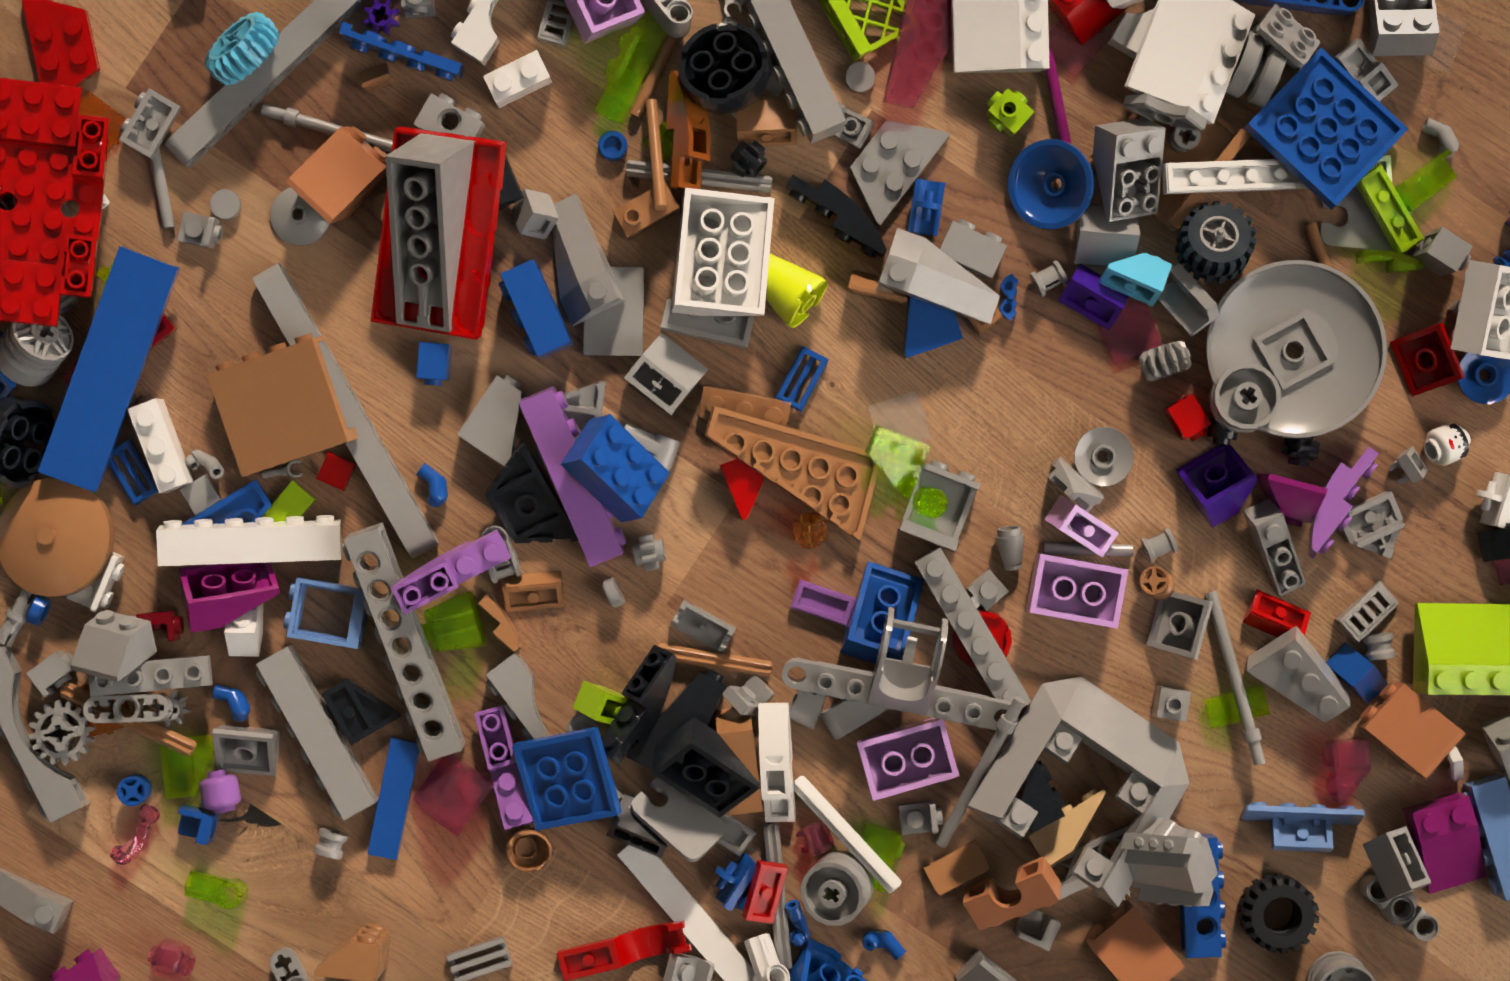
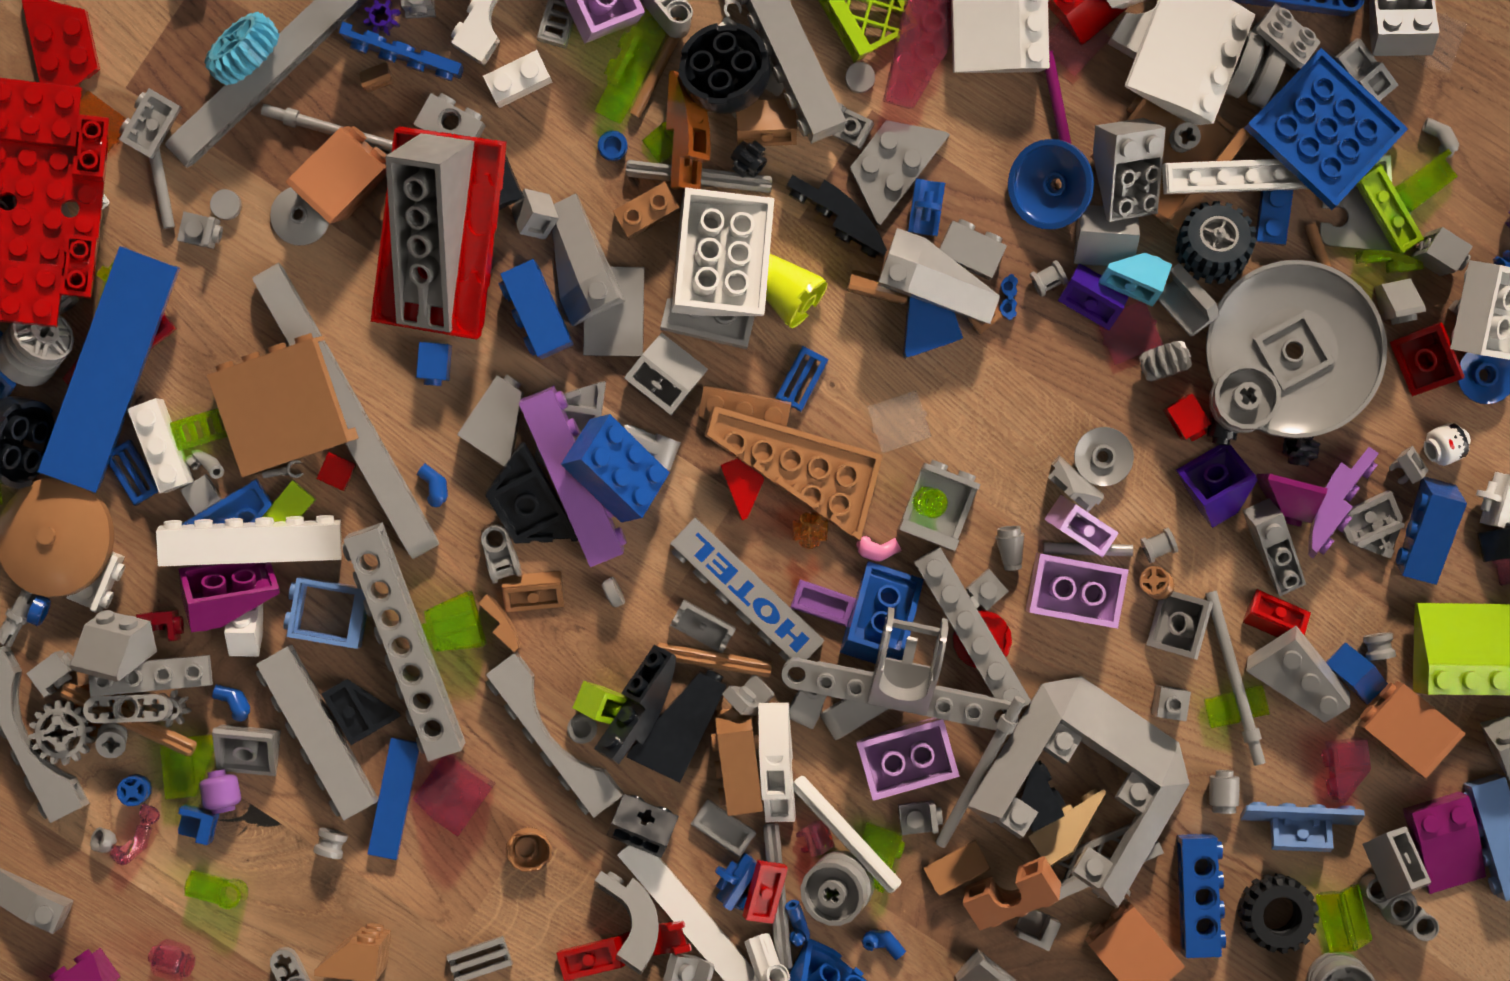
medium lavender slope [391,529,511,615] -> none
medium lavender slope [474,705,534,830] -> none
blue plate [512,726,622,831] -> none
light grey piece [630,777,726,862] -> none
light grey gear [633,534,666,571] -> none
medium nougat bar [645,99,667,211] -> none
black slope [652,717,760,818] -> none
clear neon green wing [865,424,931,499] -> none
lime brick [985,88,1035,138] -> none
light grey slope [1120,817,1218,907] -> none
light grey tile [1123,94,1208,130] -> none
light grey slope [1334,581,1399,643] -> none
white tile [1446,746,1464,782] -> none
none -> light grey hinge [90,827,117,853]
none -> light grey wheel [95,723,128,758]
none -> clear neon green slope [170,408,228,451]
none -> light grey arch [594,871,659,975]
none -> light grey brick [670,517,824,662]
none -> bright pink arm [856,536,902,562]
none -> light grey brick [1209,770,1240,814]
none -> blue plate [1255,190,1293,246]
none -> clear neon green panel [1315,884,1372,953]
none -> light grey slope [1374,278,1426,325]
none -> blue wedge [1396,476,1467,585]

